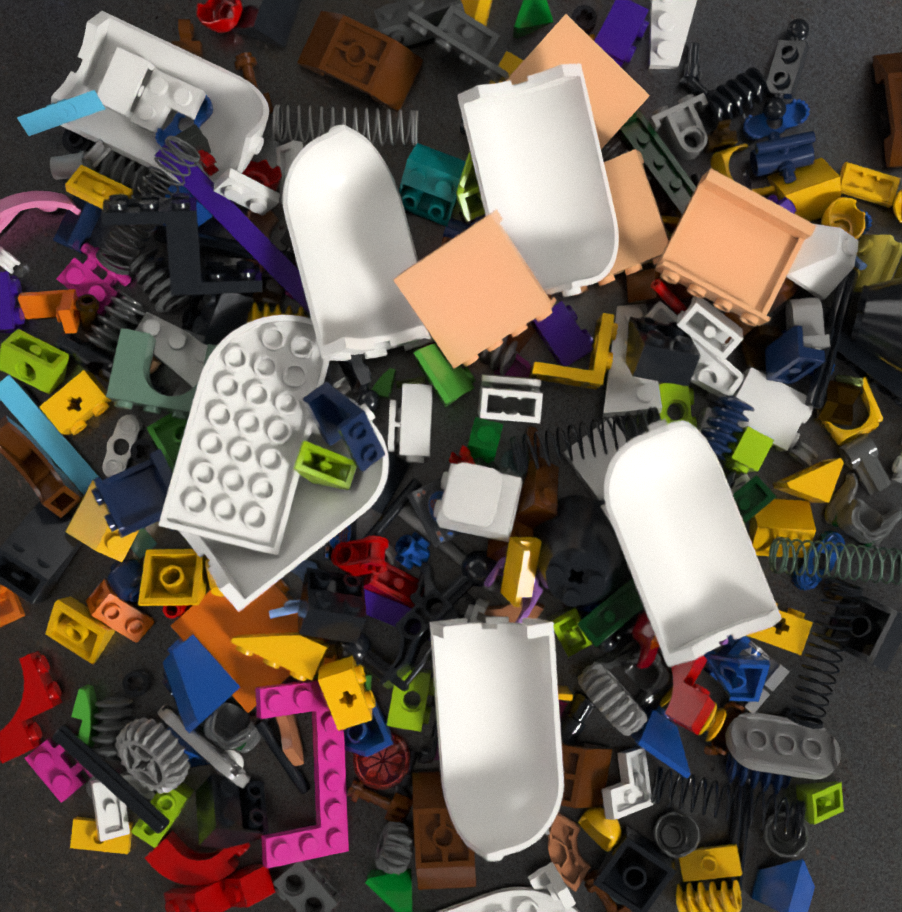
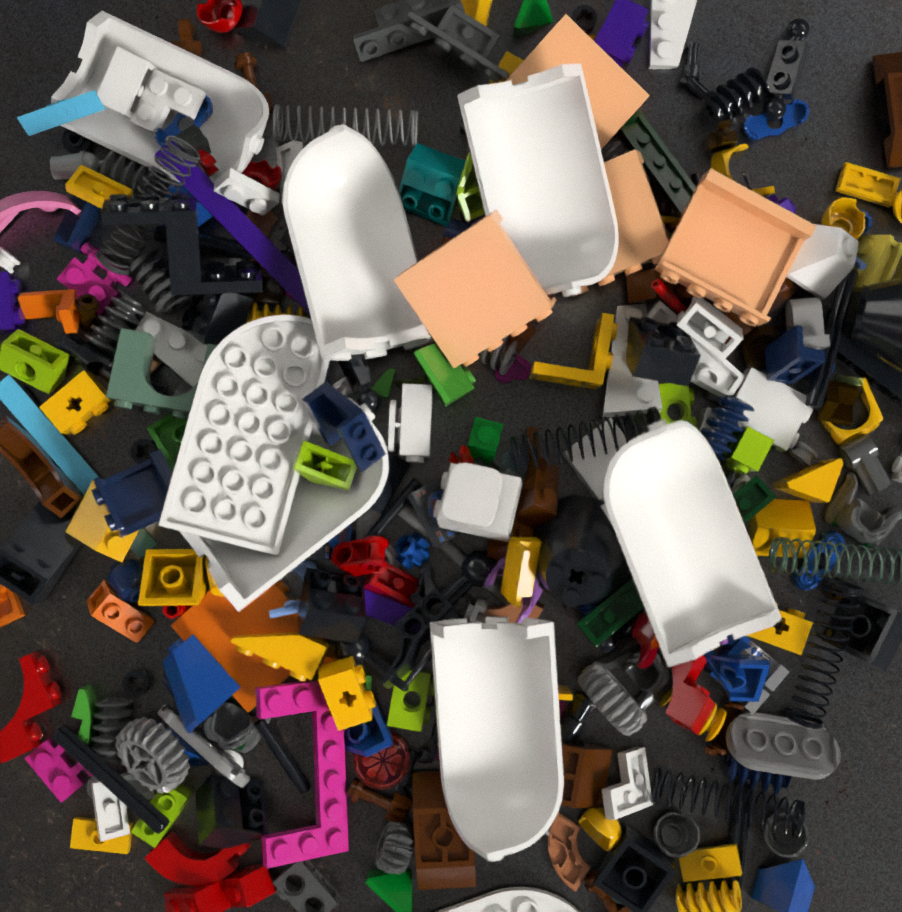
yellow slope [45,596,115,665] -> none
light grey bush [83,139,111,168] -> none
white piece [102,414,144,477] -> none
nougat tile [275,714,304,767] -> none
reddish brown slope [297,10,424,112] -> none
white brick [477,374,543,423] -> none
white bracket [528,862,576,910] -> none
dark purple brick [531,301,594,367] -> none
lime slope [547,606,592,657] -> none
blue slope [631,705,690,778] -> none
light grey pin [649,93,708,160] -> none
dark blue pin [750,131,816,184] -> none
yellow slope [767,157,841,222] -> none
lime slope [796,782,844,825] -> none

